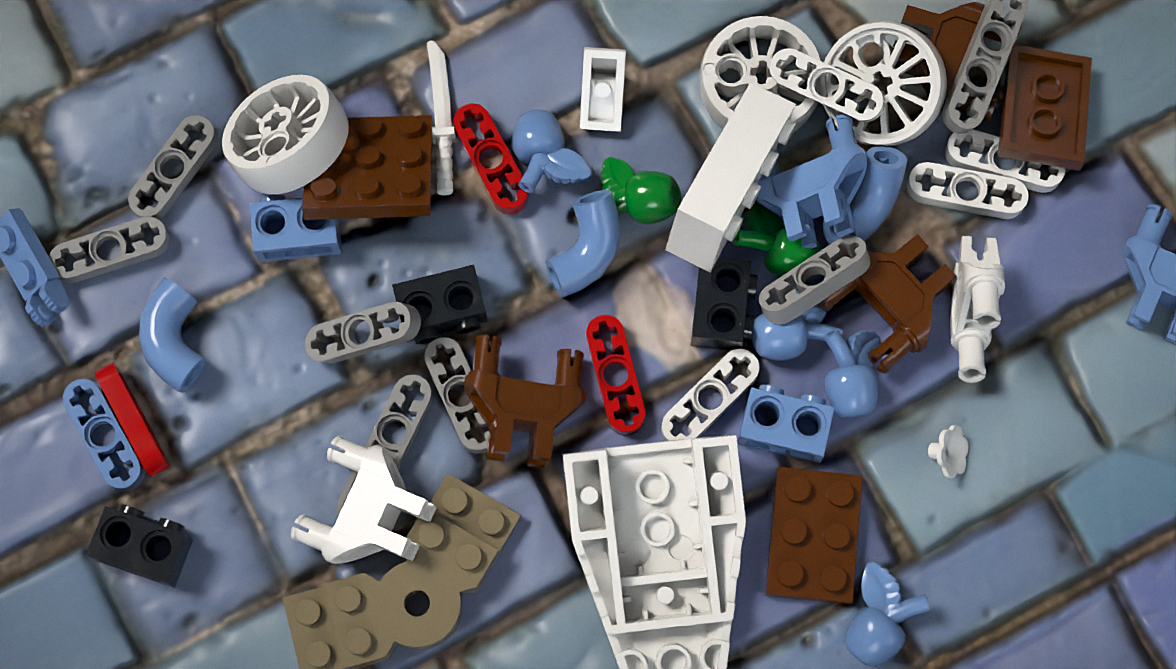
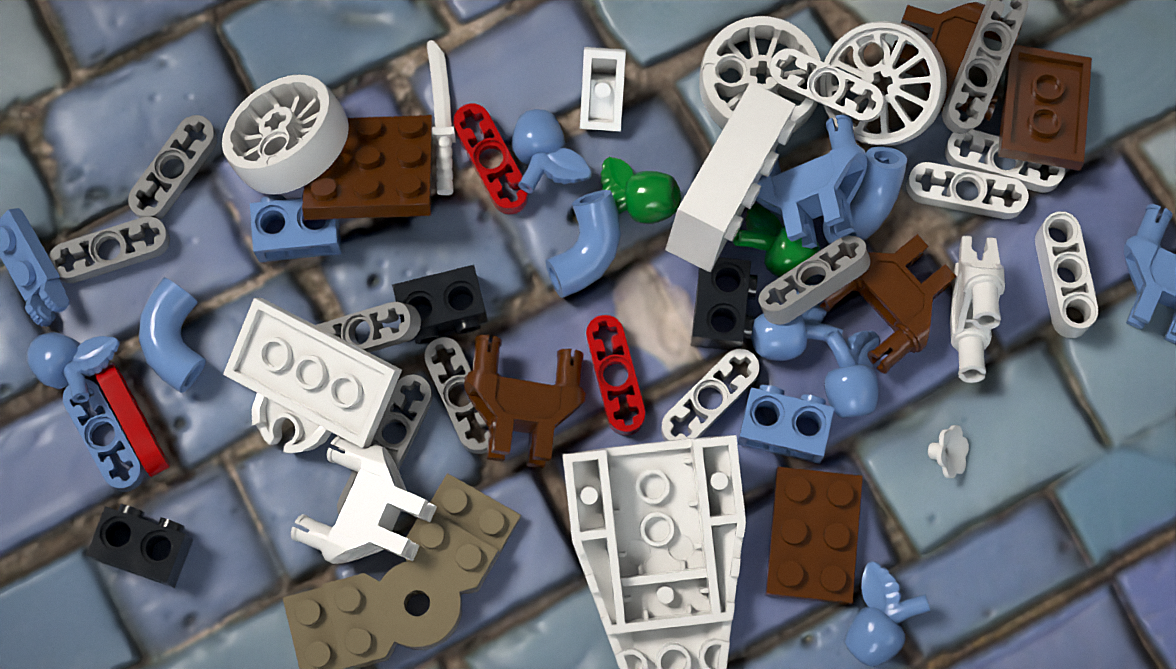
none -> medium blue piece [27,332,120,403]
none -> white plate [223,298,402,454]
none -> white beam [1035,212,1098,338]

